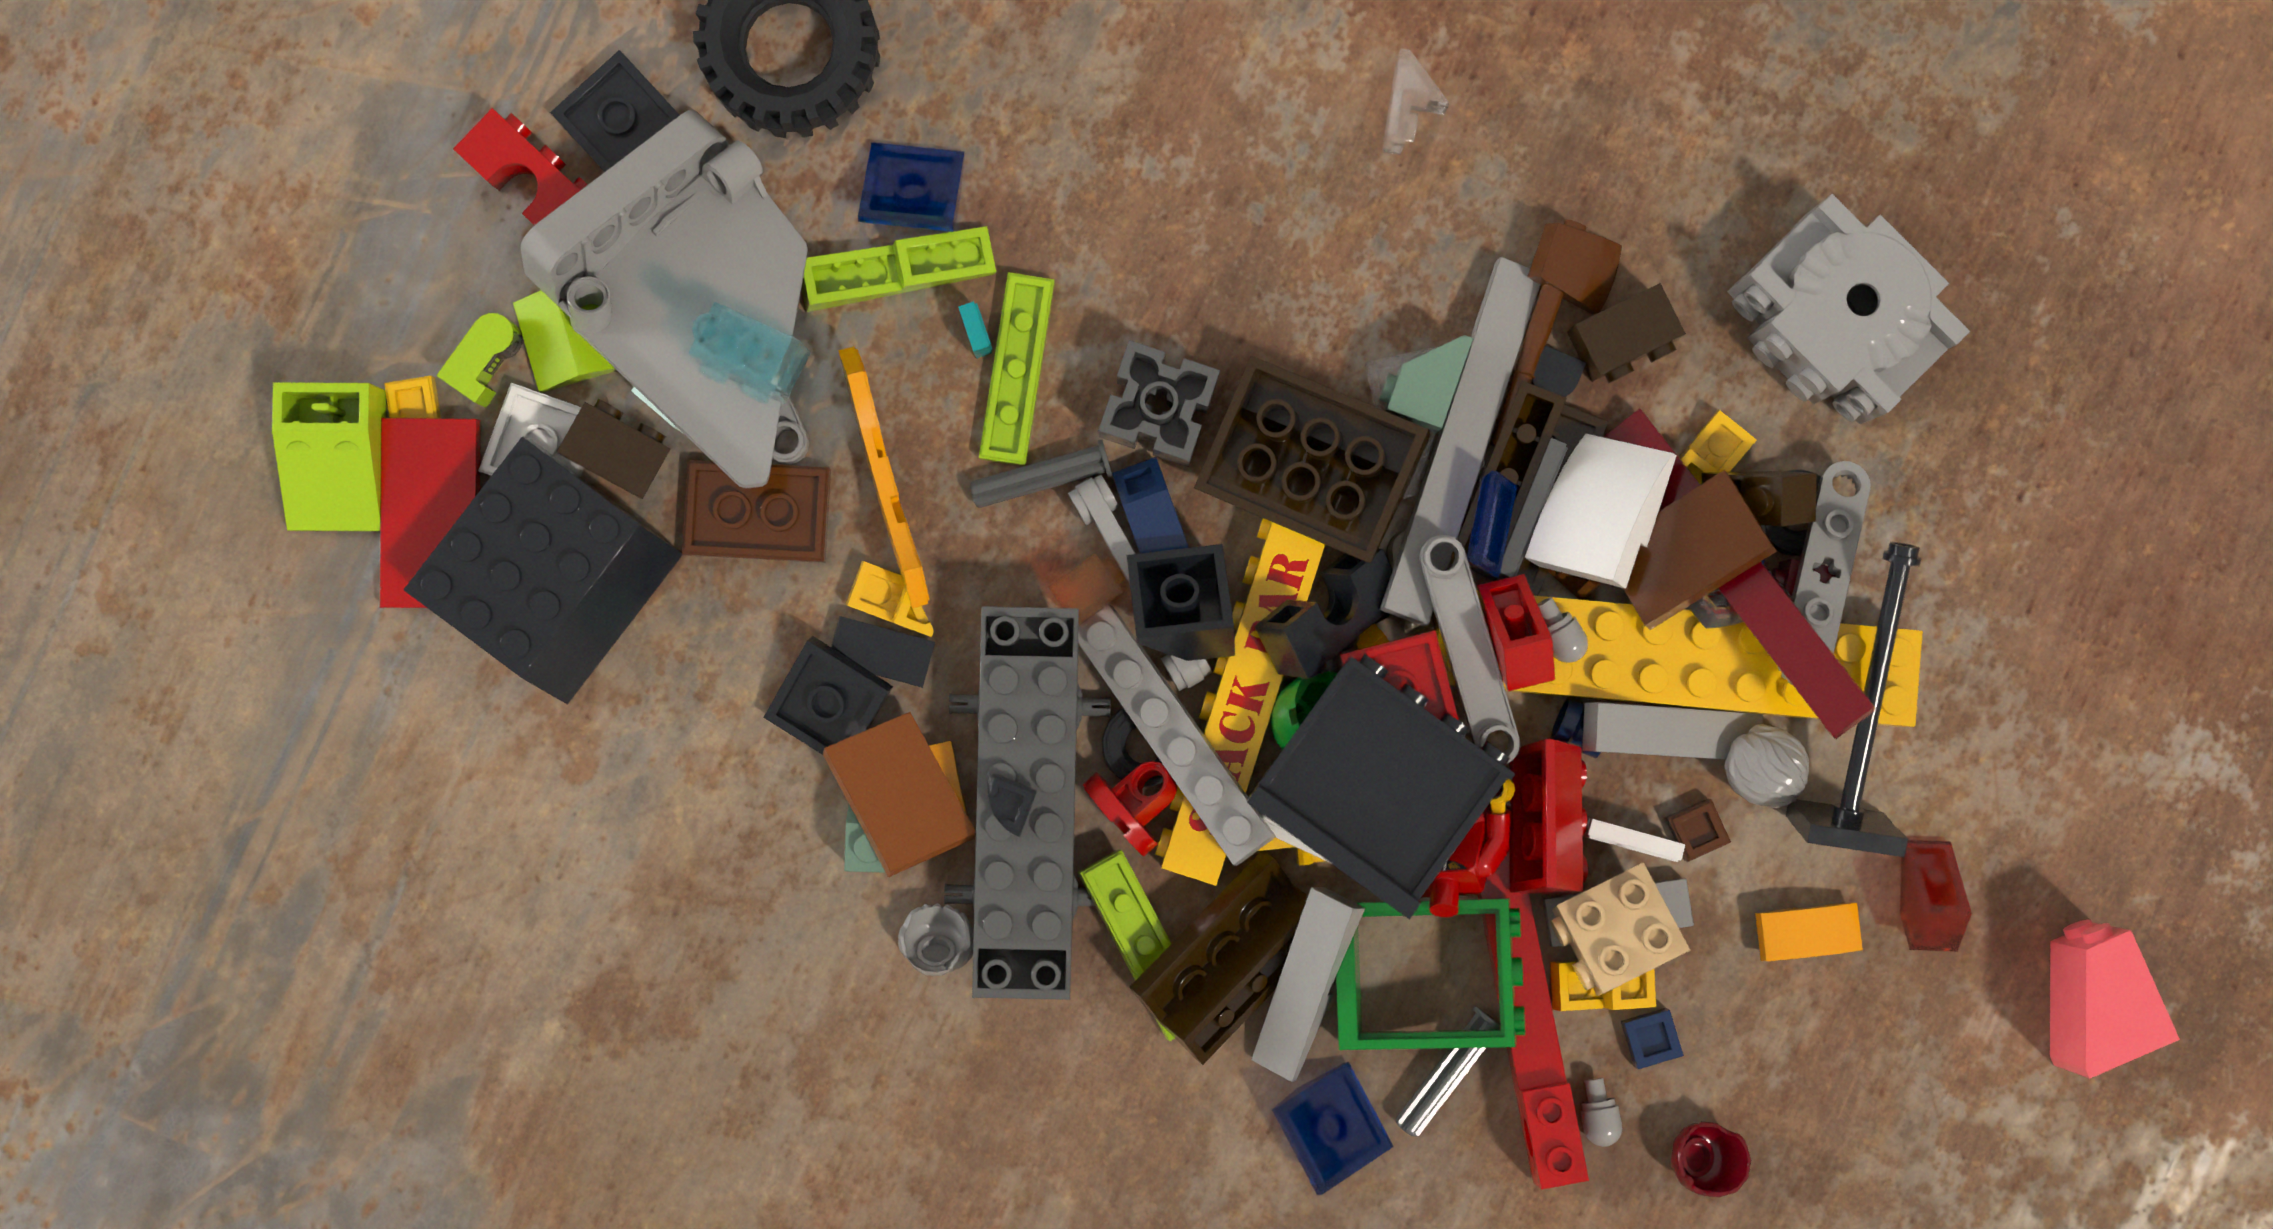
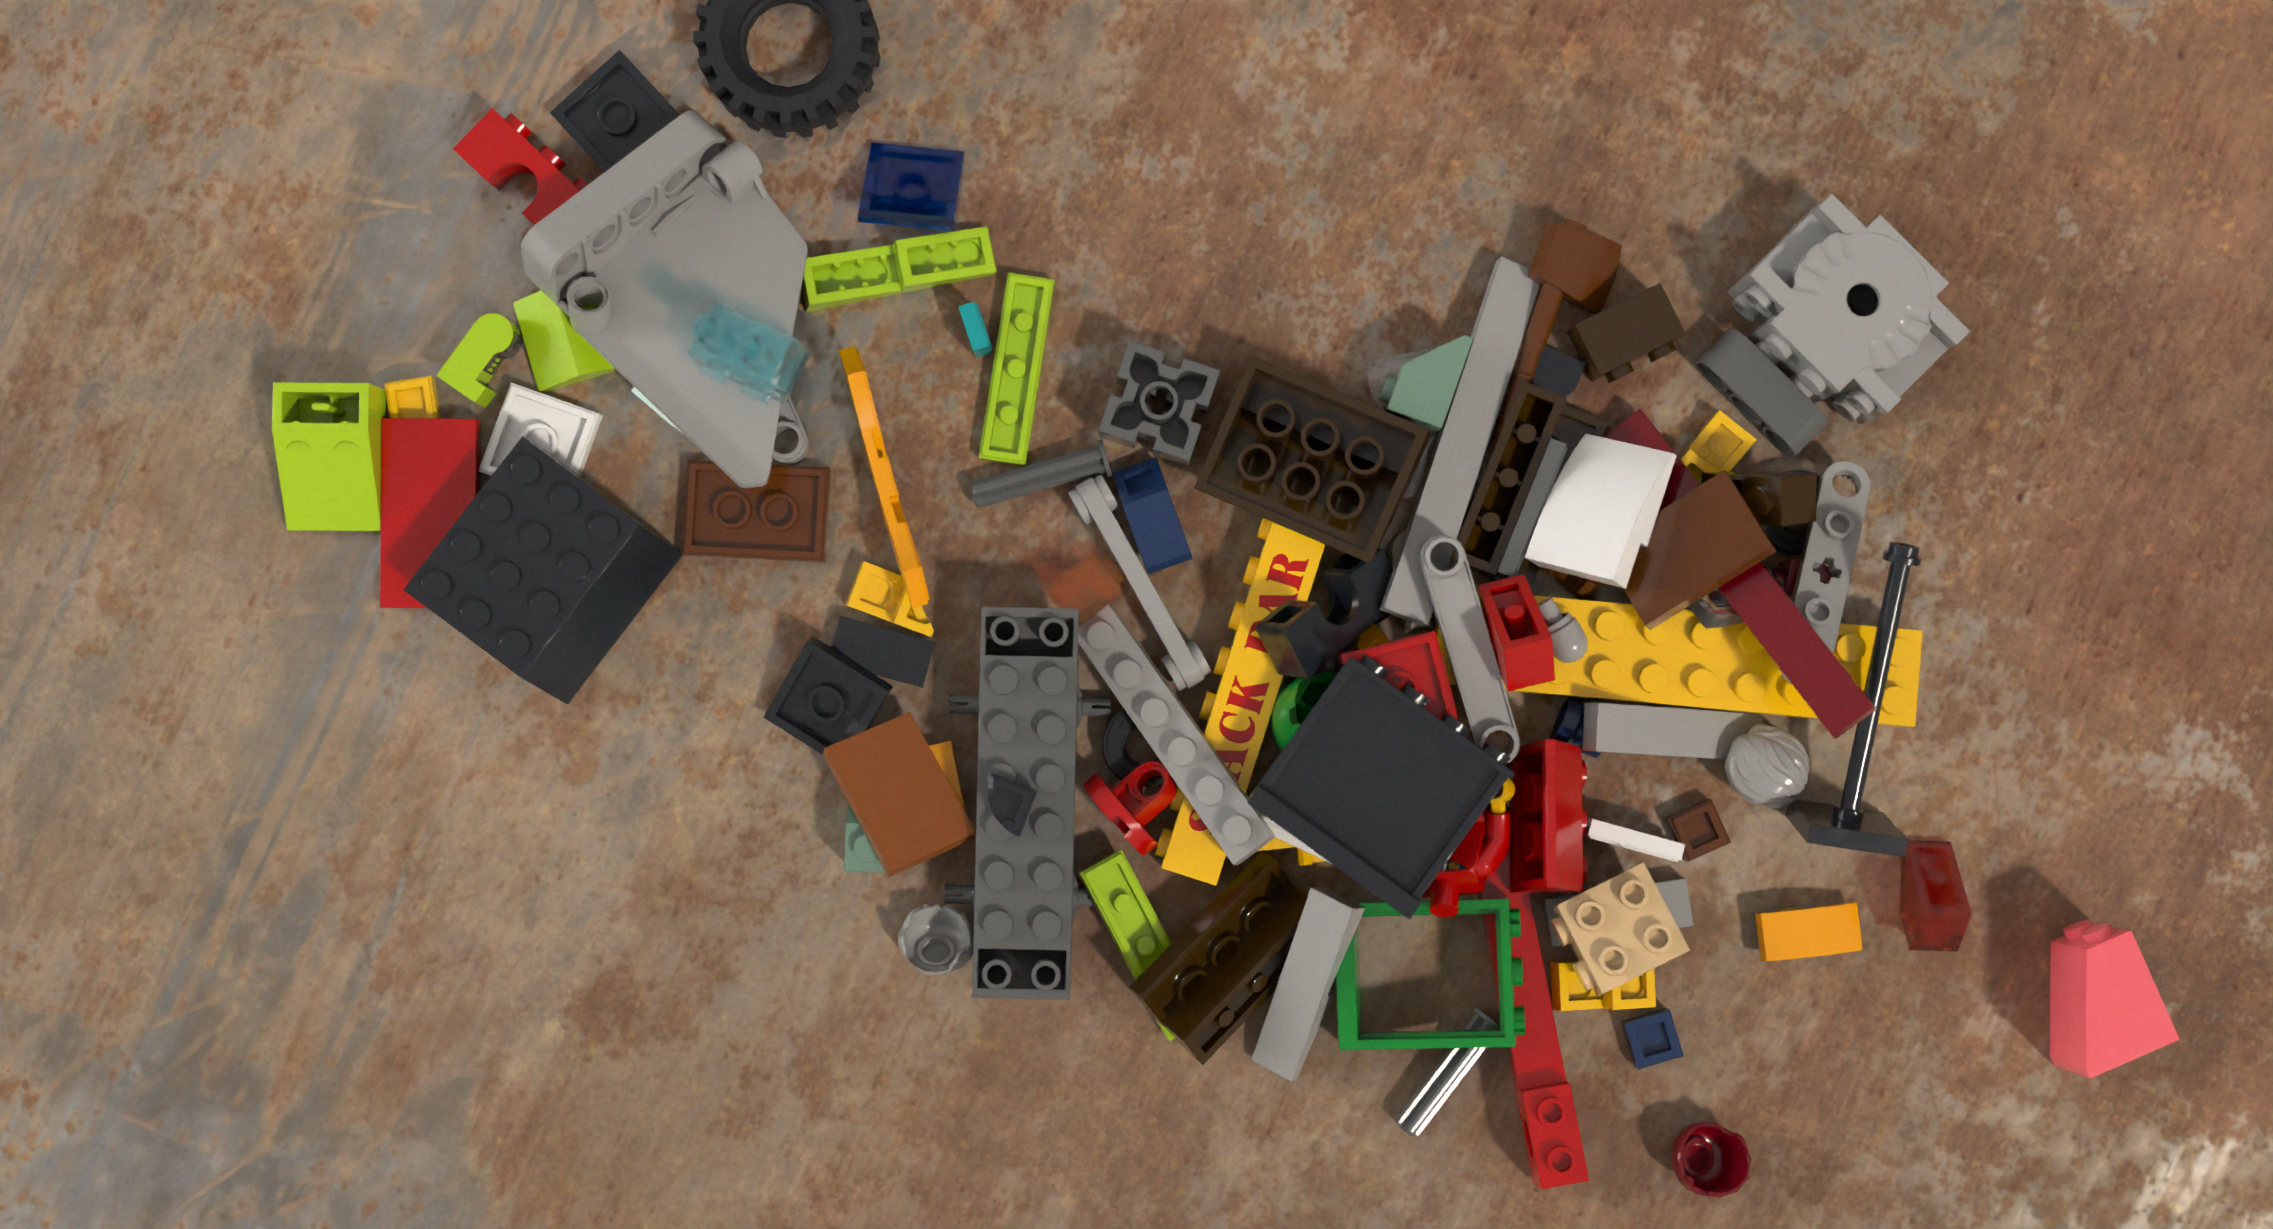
dark brown brick [557,399,671,499] -> none
black slope [1127,544,1235,661] -> none
clear blue slope [1272,1062,1394,1196] -> none
clear slope [1382,48,1449,155] -> none
clear blue tile [1467,471,1517,578] -> none
light grey cylinder [1580,1078,1622,1147] -> none
none -> dark grey beam [1696,328,1829,458]

